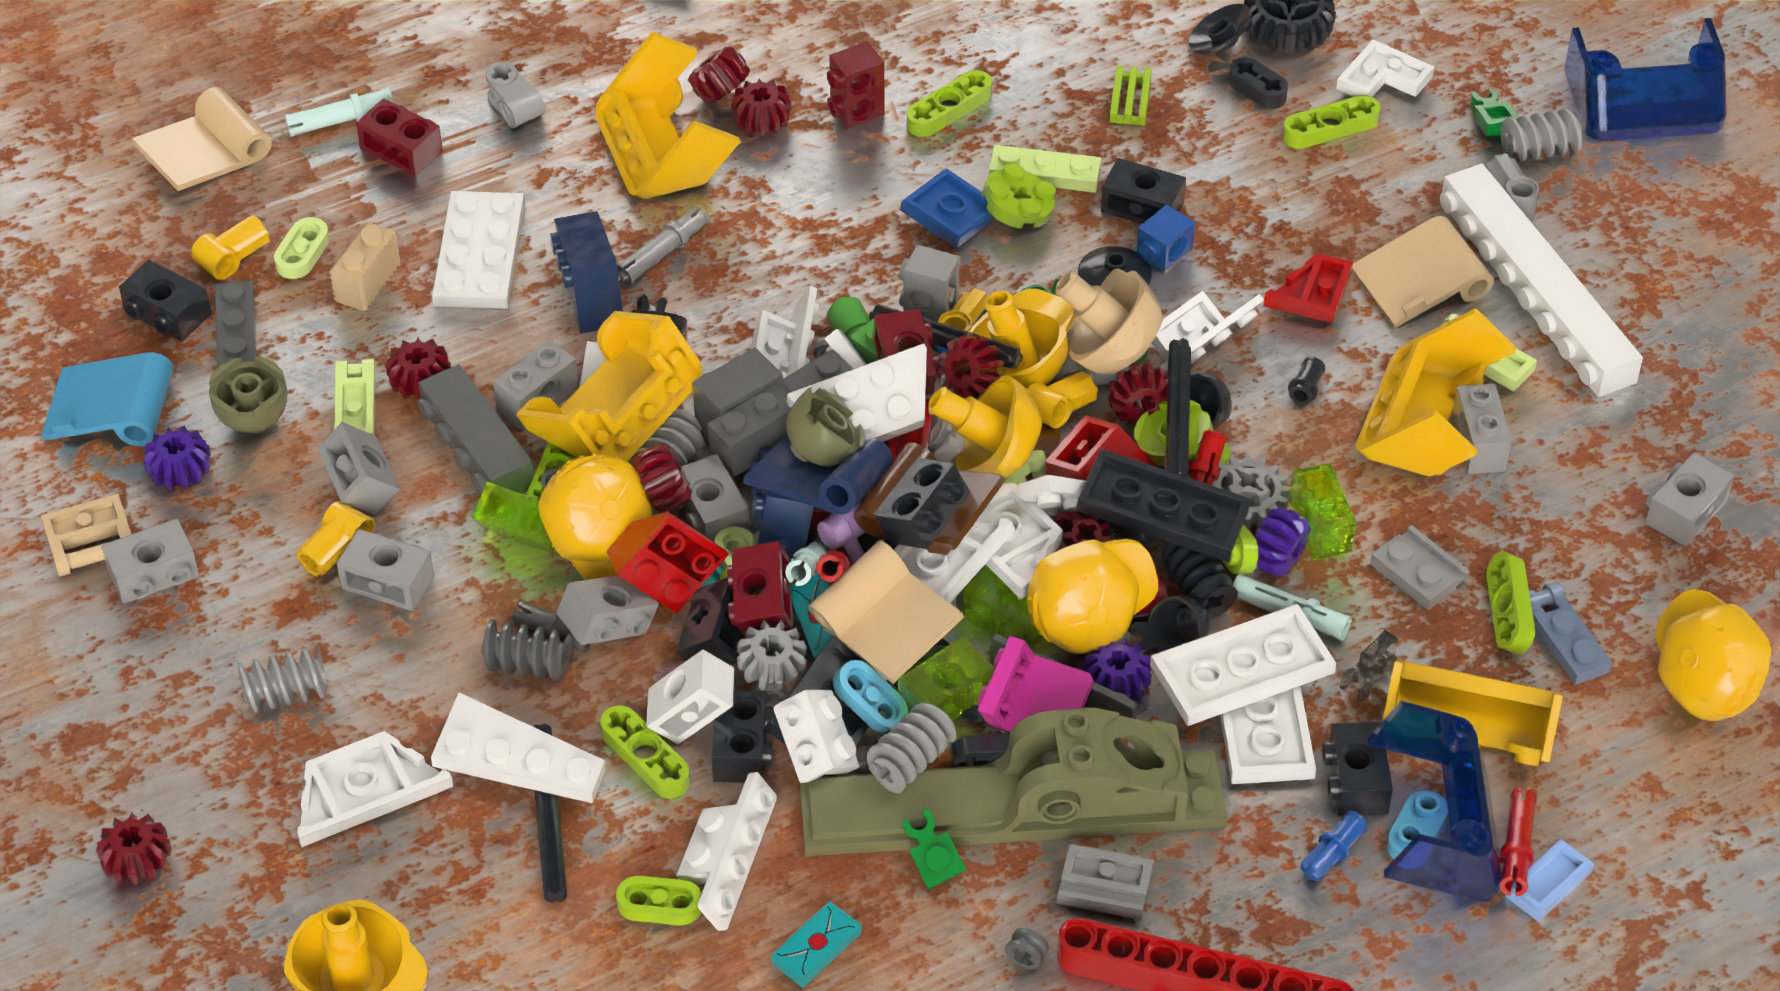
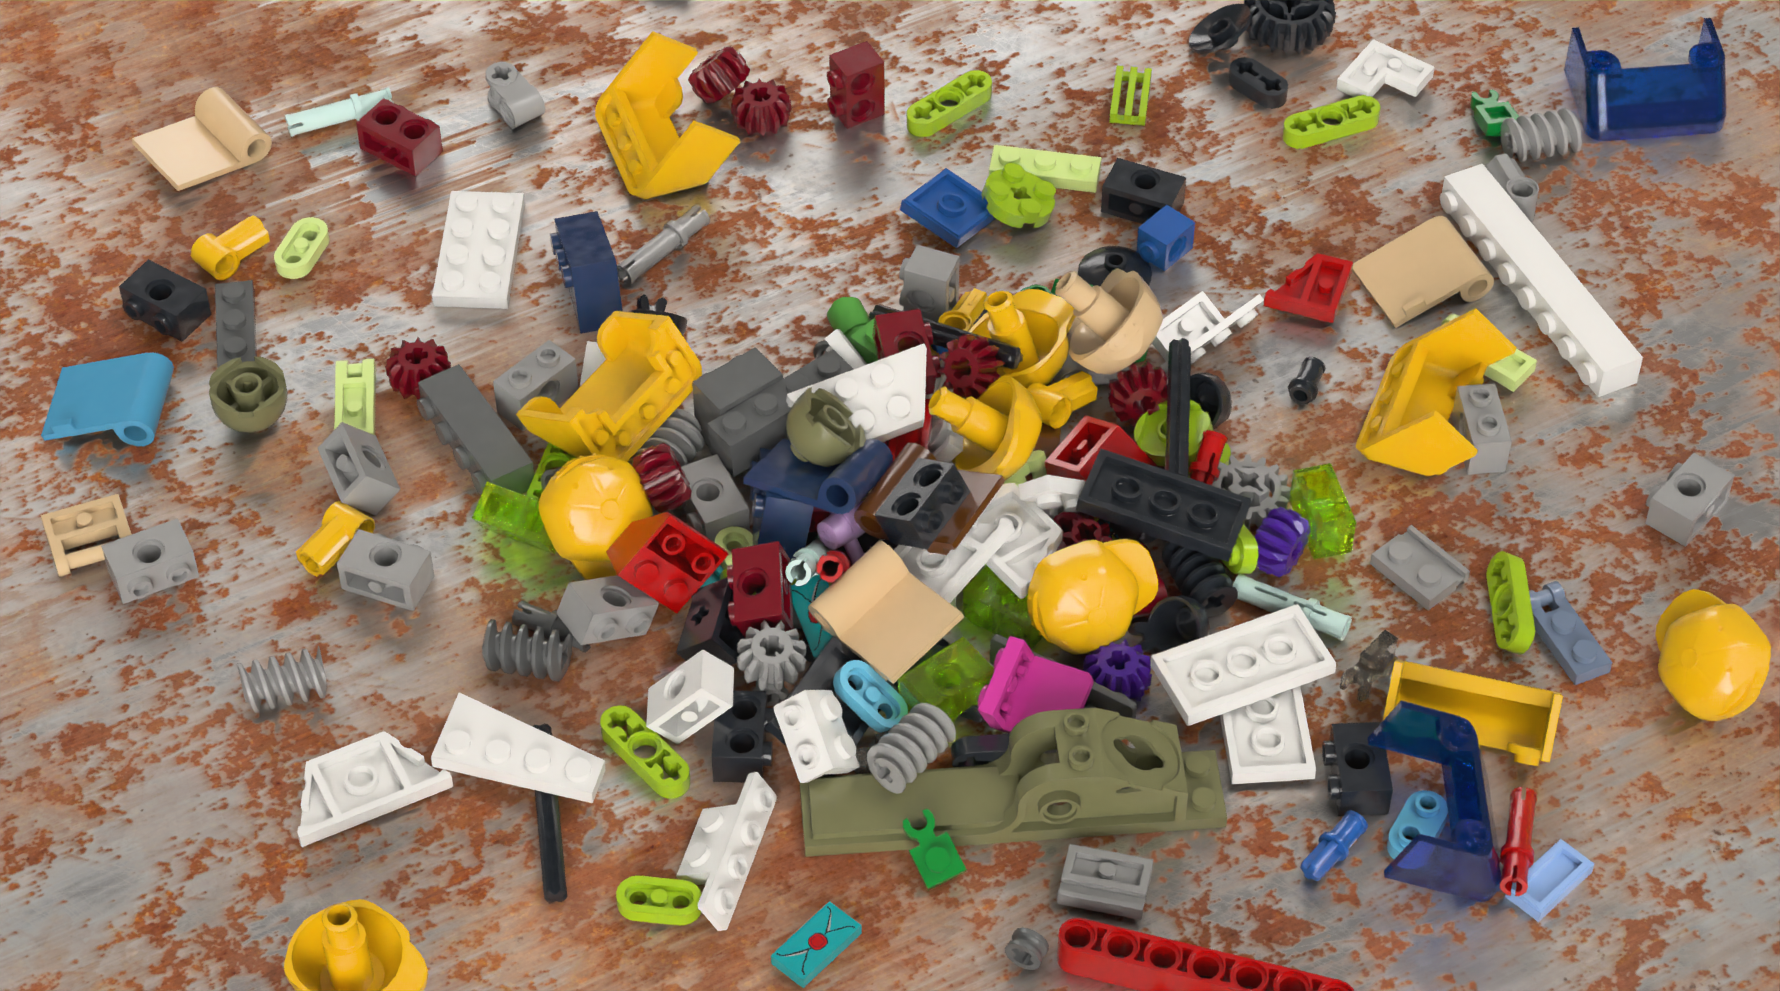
dark red gear [96,811,172,887] -> none
dark purple gear [143,426,211,492] -> none
tan brick [329,222,401,311] -> none
white bracket [751,285,819,378] -> none

